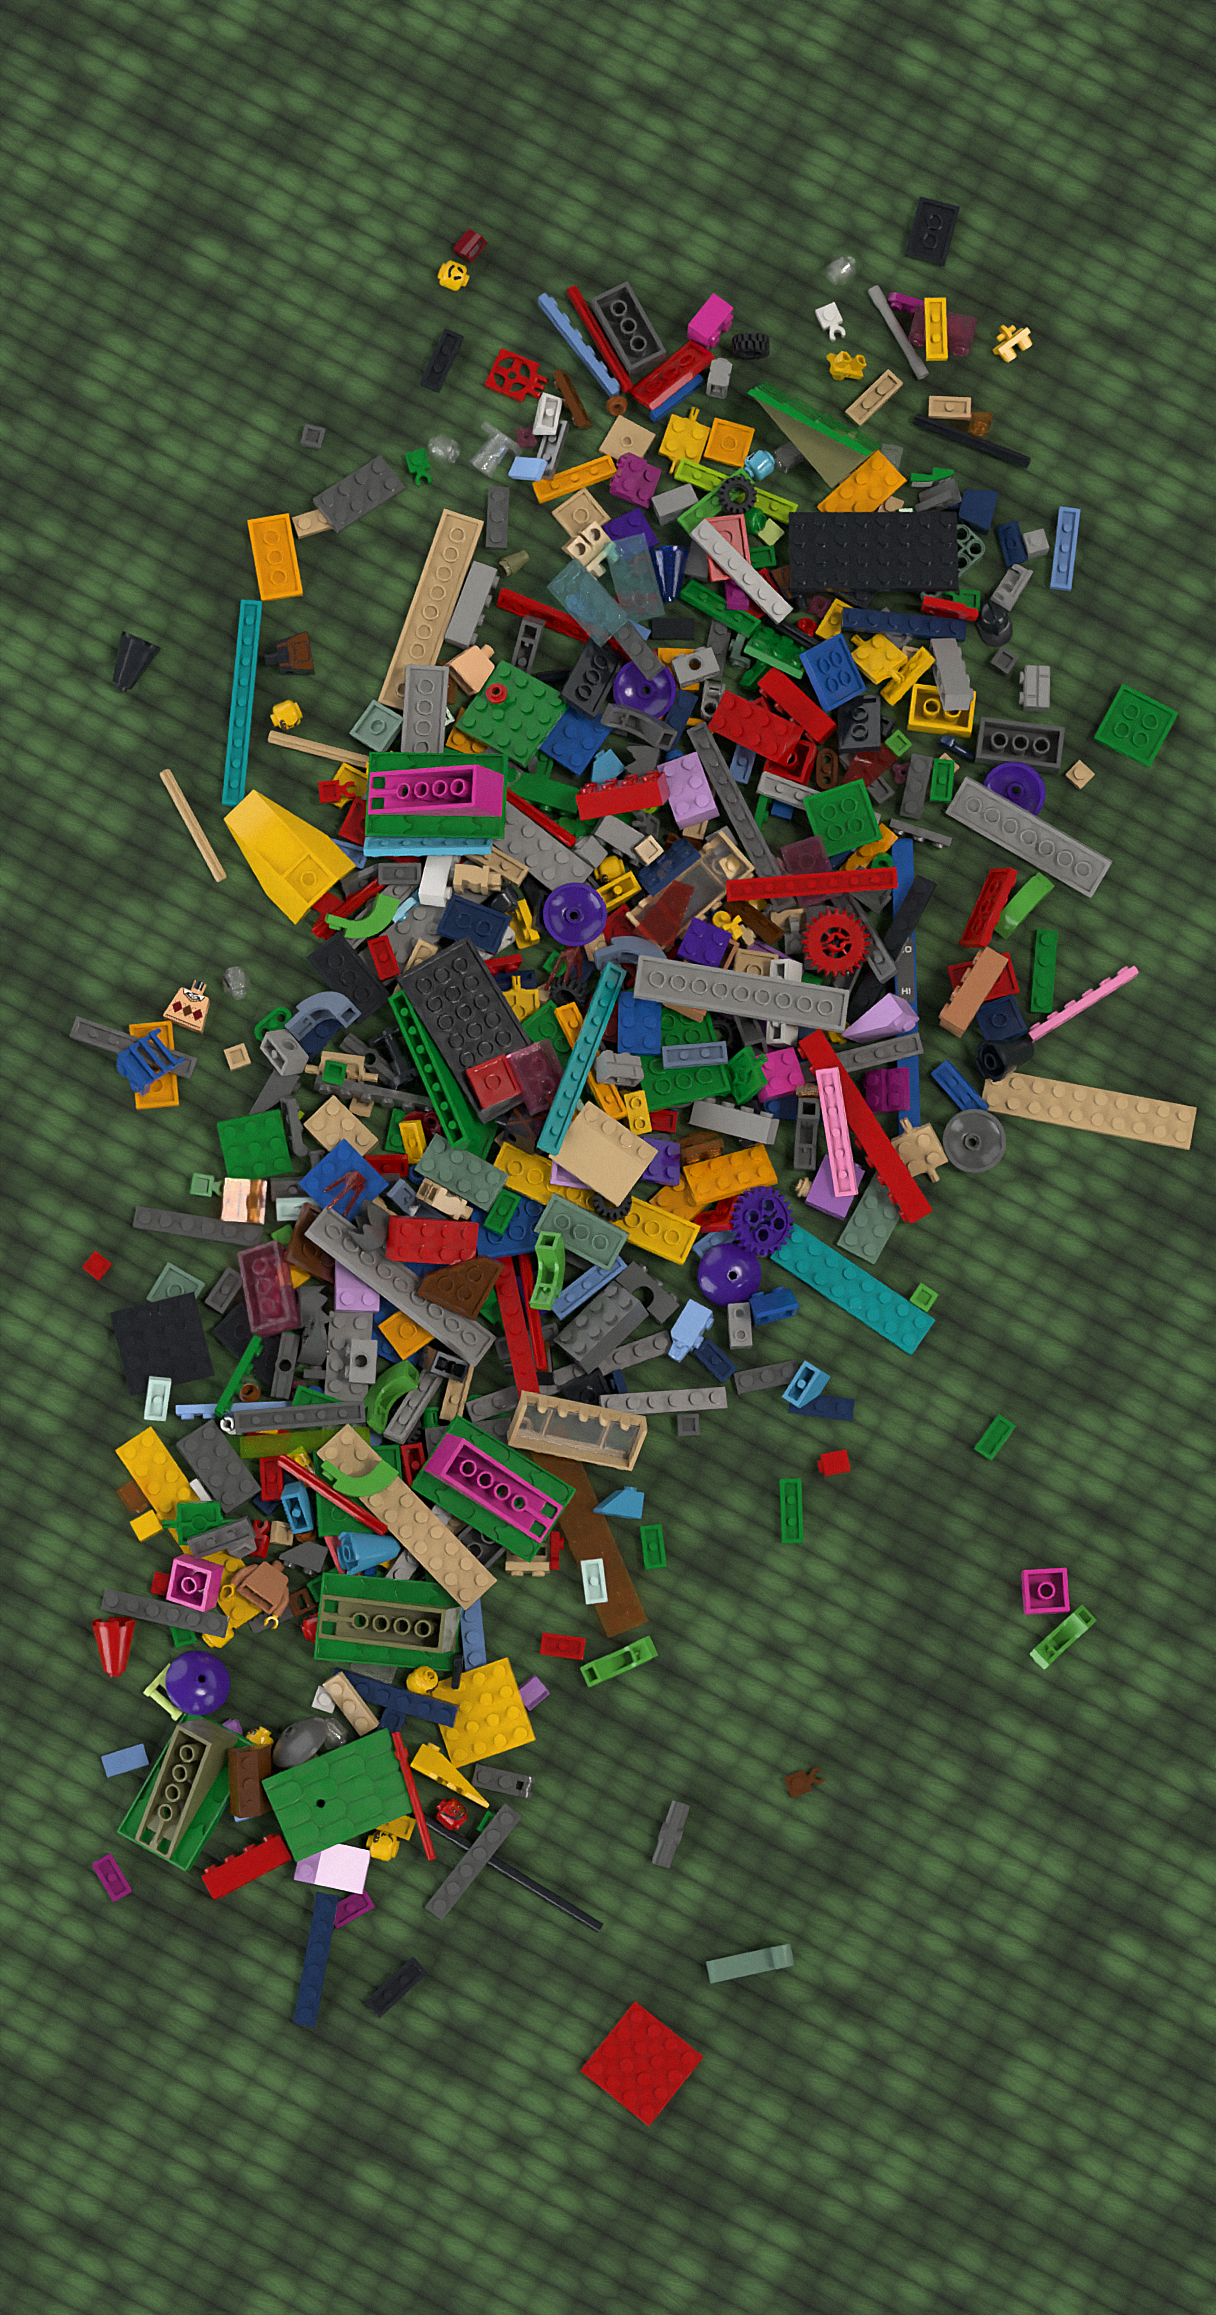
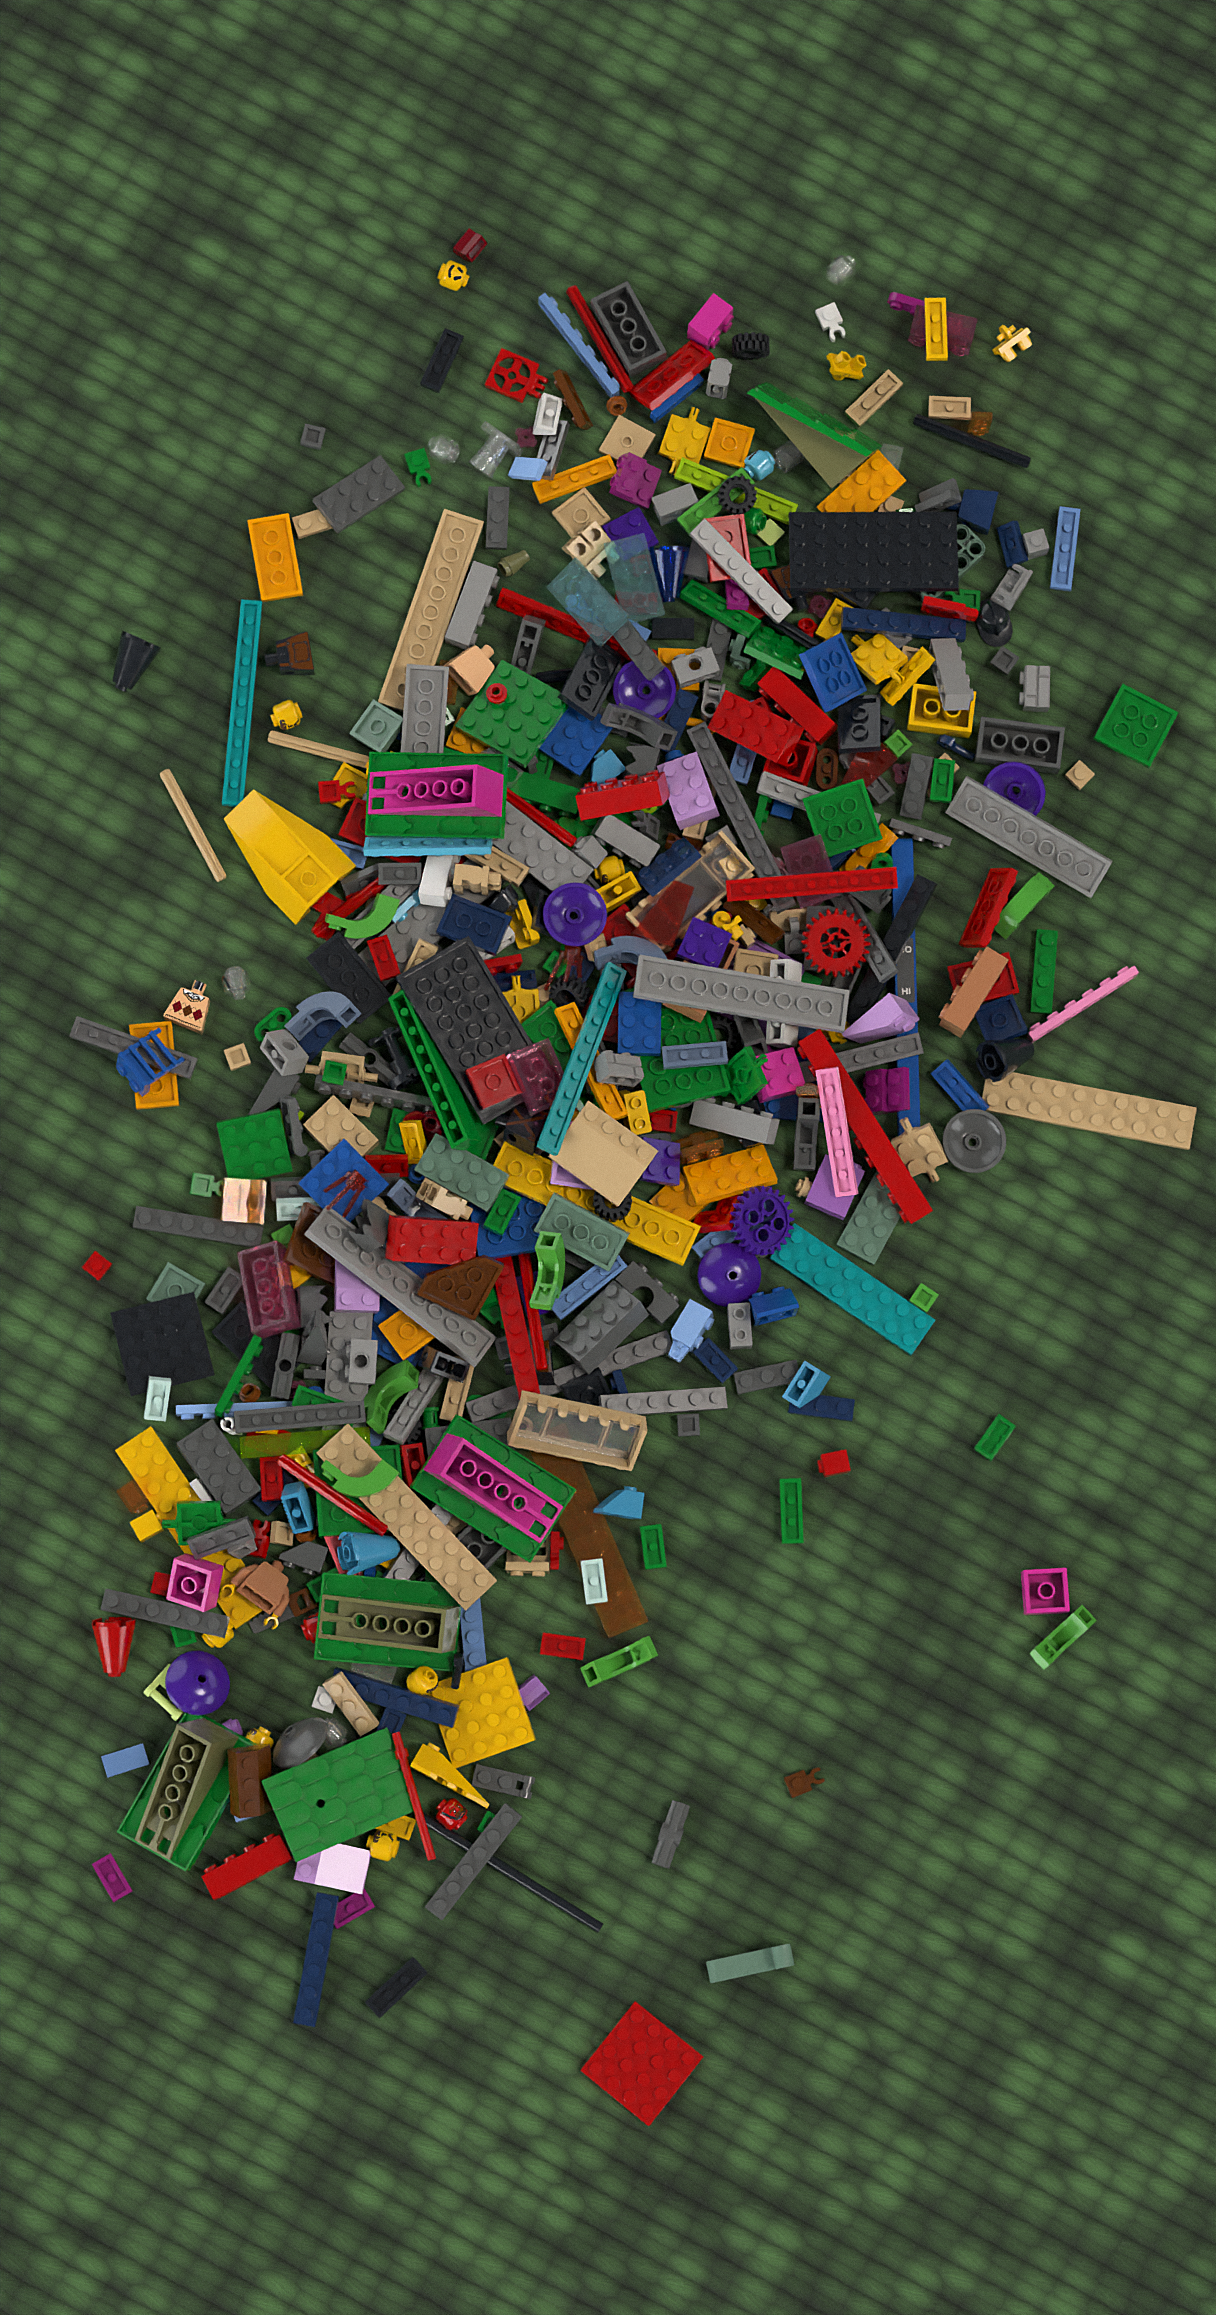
tan plate [633,835,664,865] -> none
light grey piece [868,285,929,380] -> none
black plate [904,197,960,267] -> none
green slope [909,467,954,487] -> none

